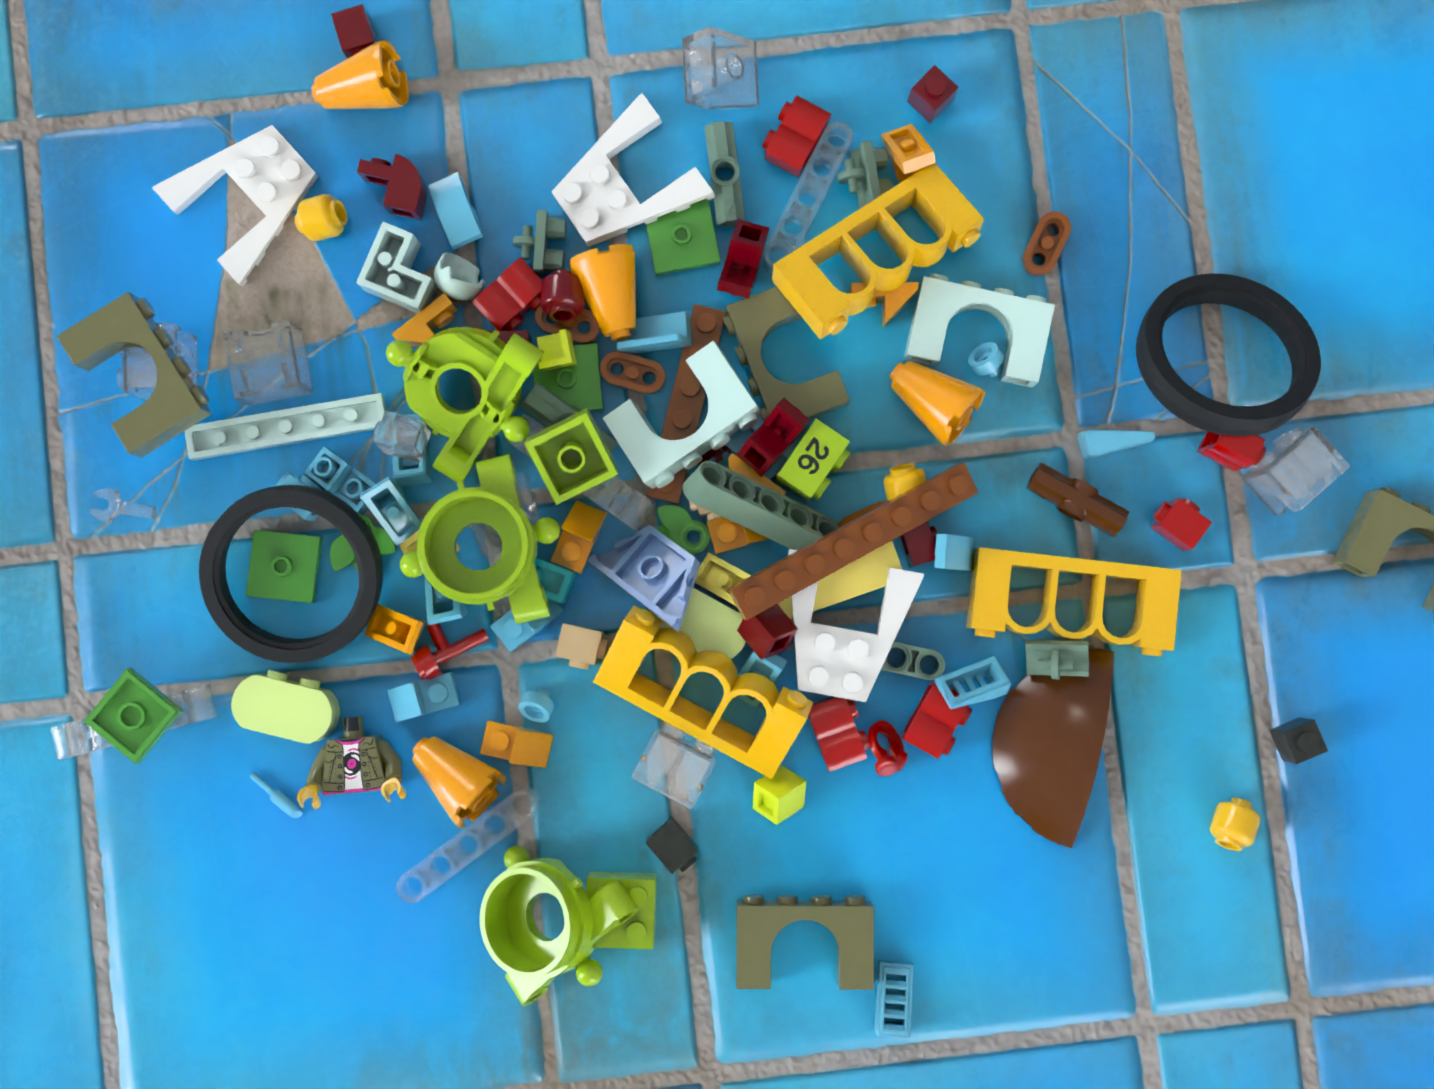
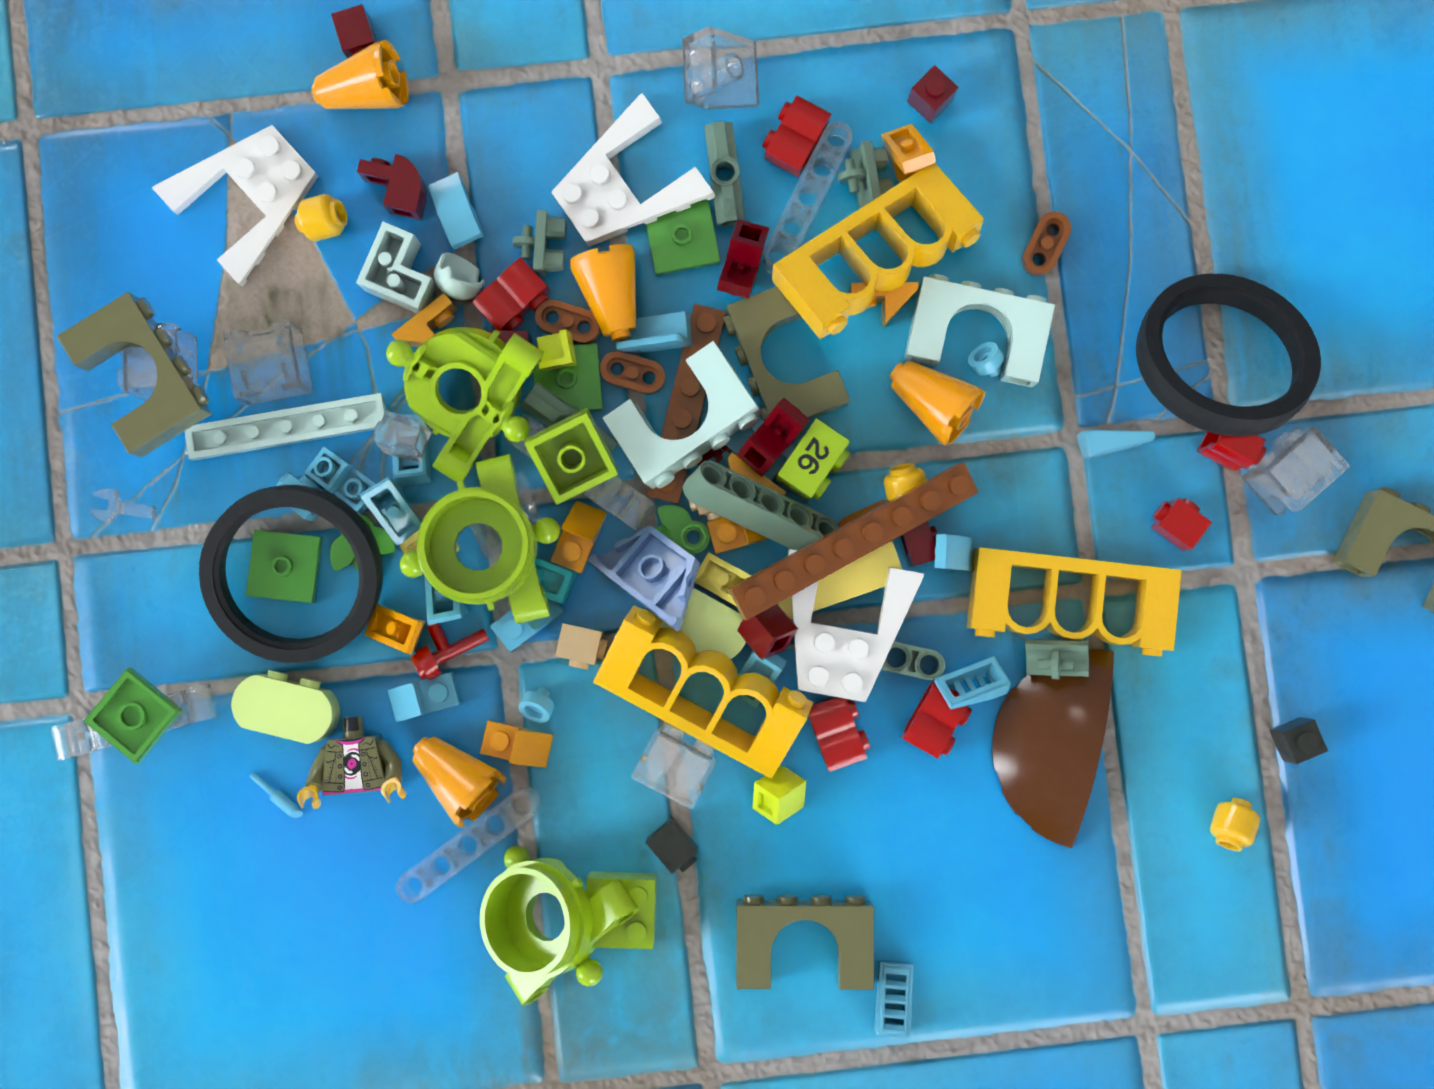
dark red head [541,269,585,322] -> none
red piece [867,720,908,777] -> none
reddish brown piece [1026,462,1129,537] -> none

